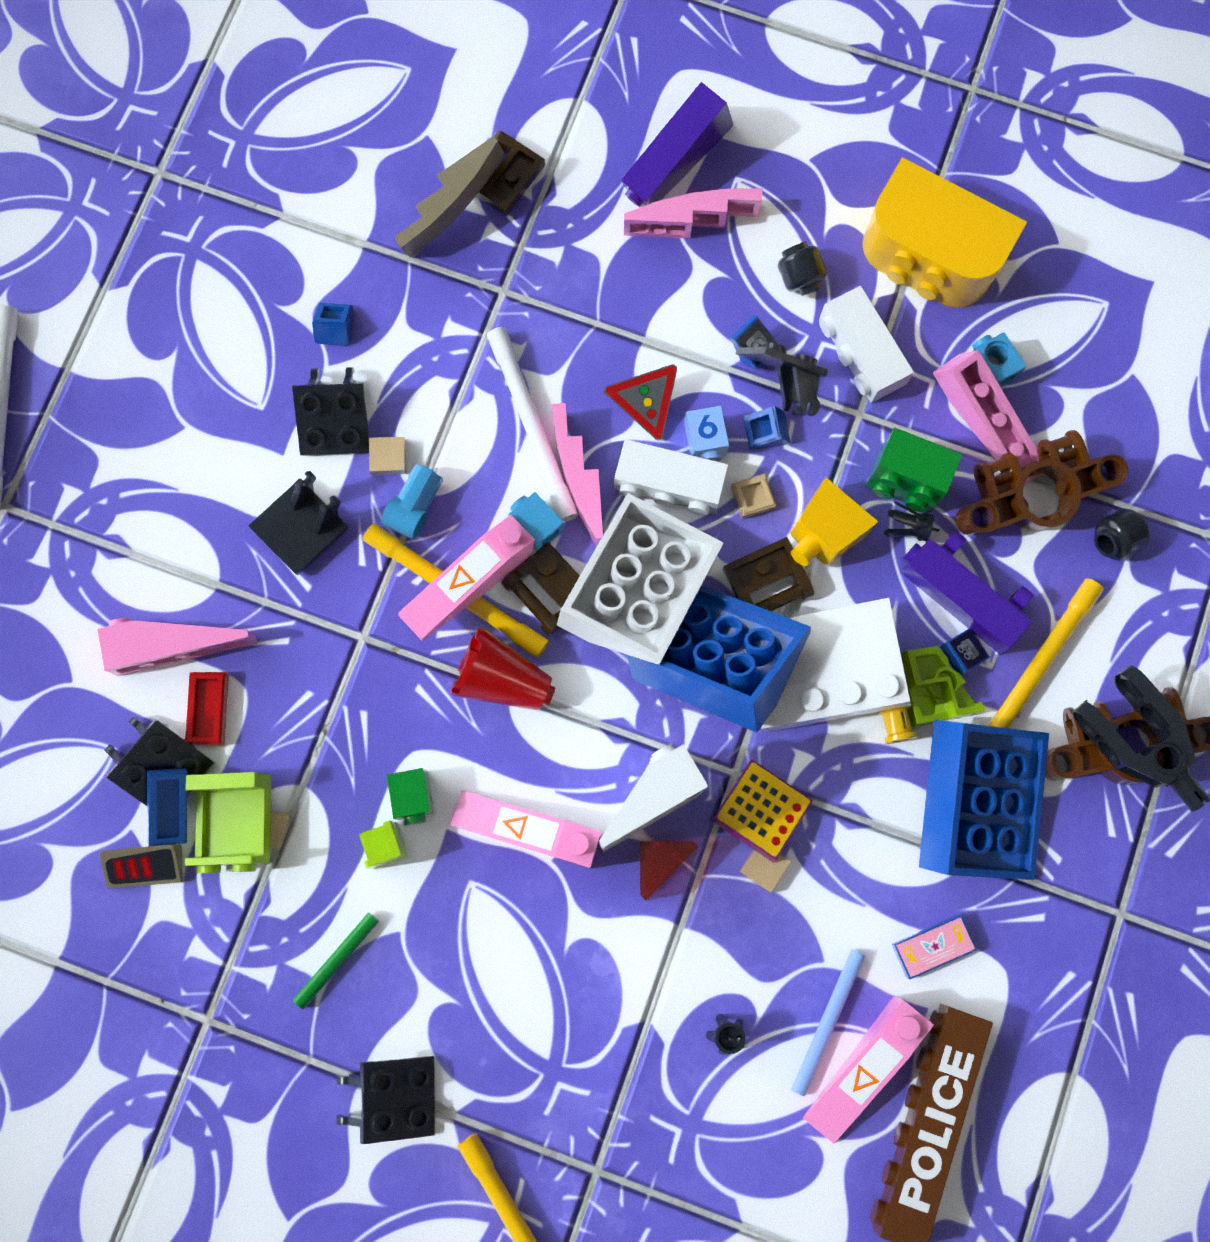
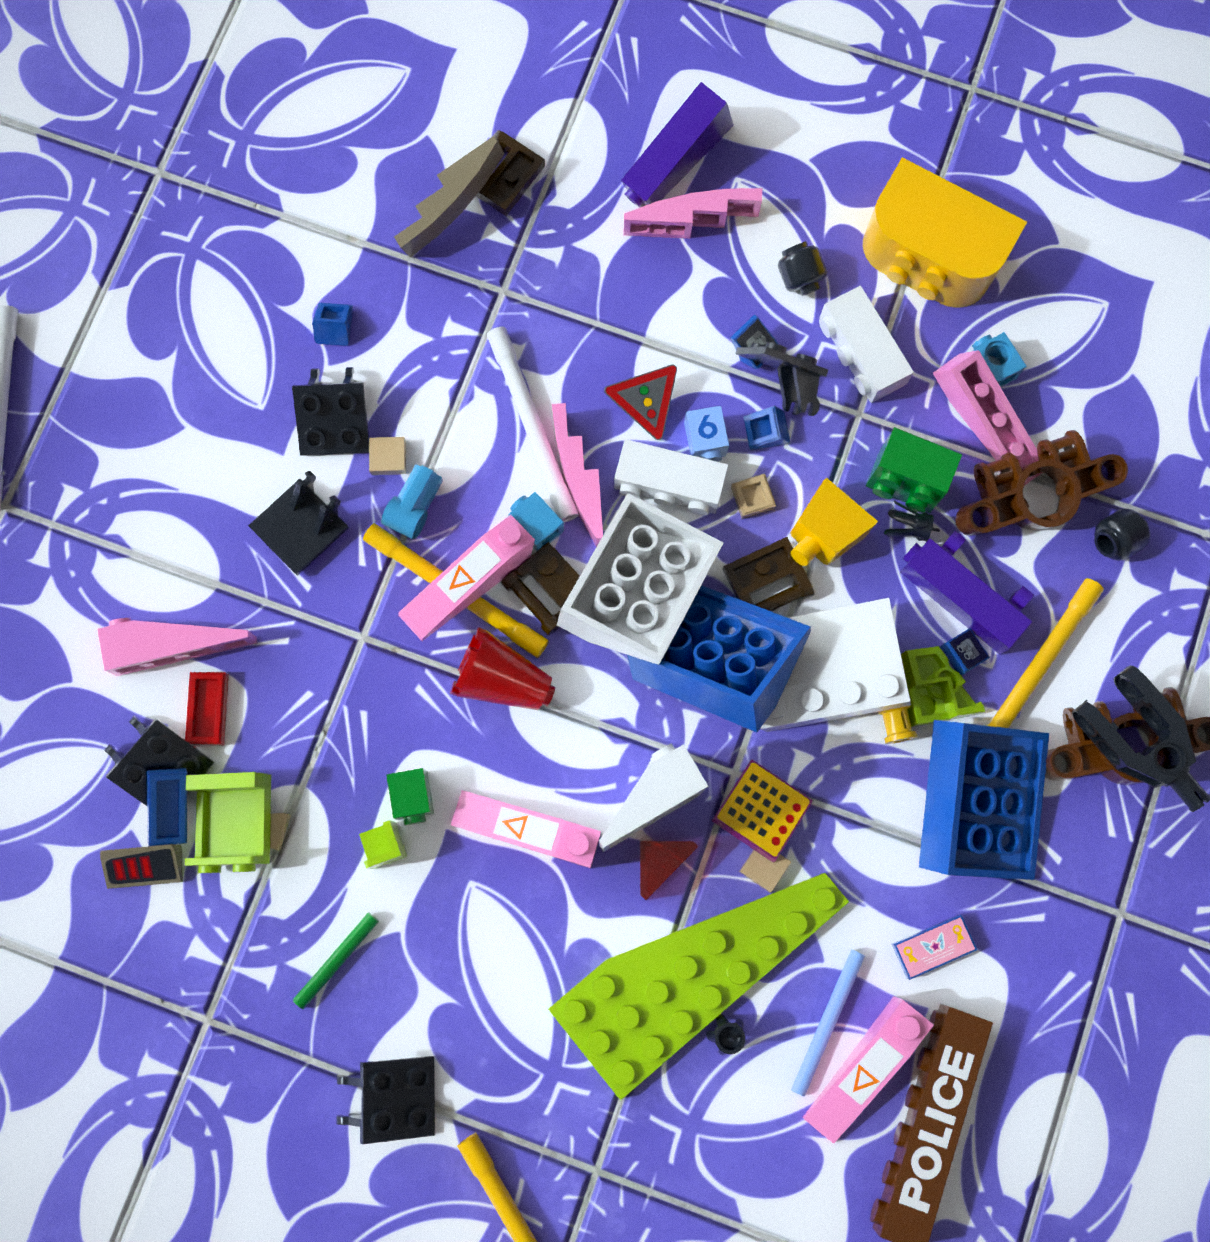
none -> lime wing [548,873,849,1101]

